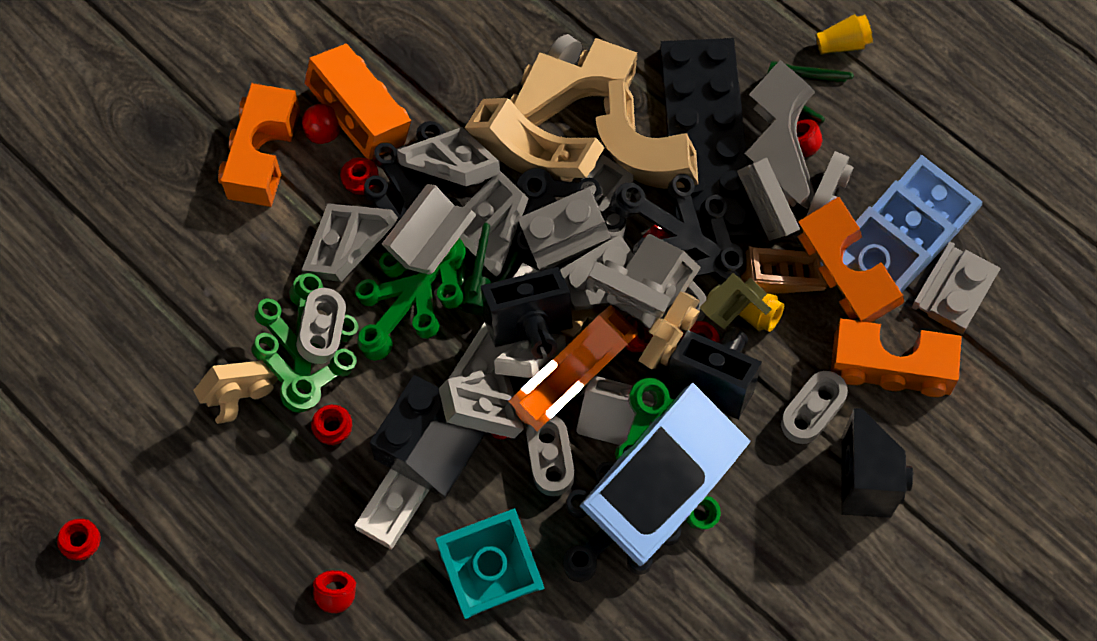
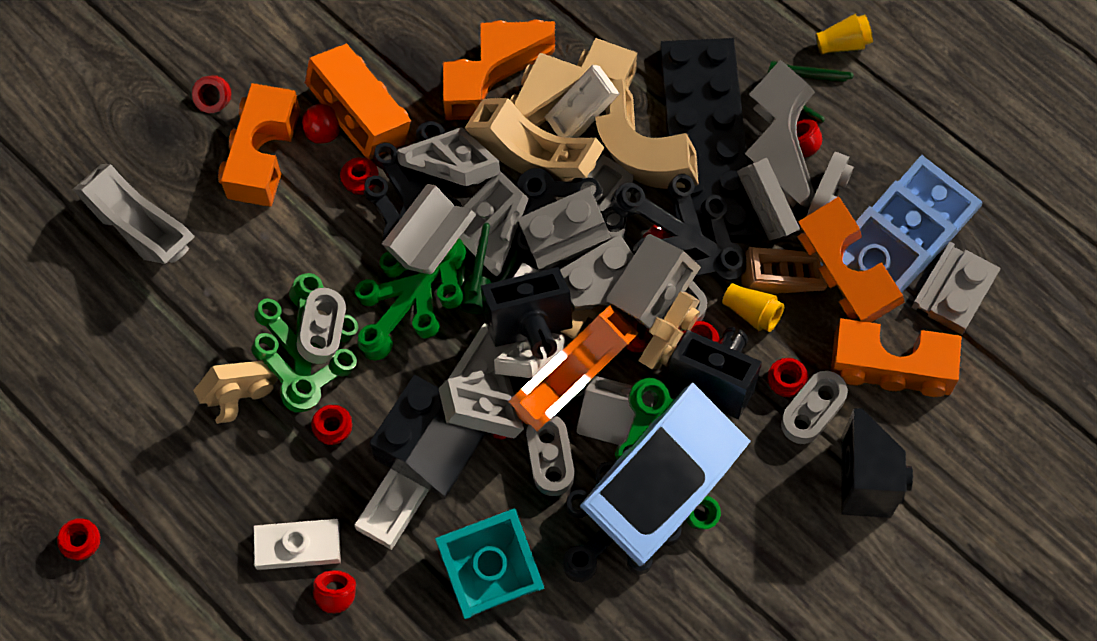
light grey wing [302,204,398,282] -> none
light grey tile [548,34,582,64] -> none
light grey wing [585,260,671,318] -> none
olive bracket [699,273,772,329] -> none
none -> light grey arch [72,164,194,264]
none -> red piece [192,75,232,113]
none -> white plate [254,519,341,570]
none -> orange arch [443,20,555,120]
none -> white plate [545,65,620,138]
none -> red plate [768,358,809,397]

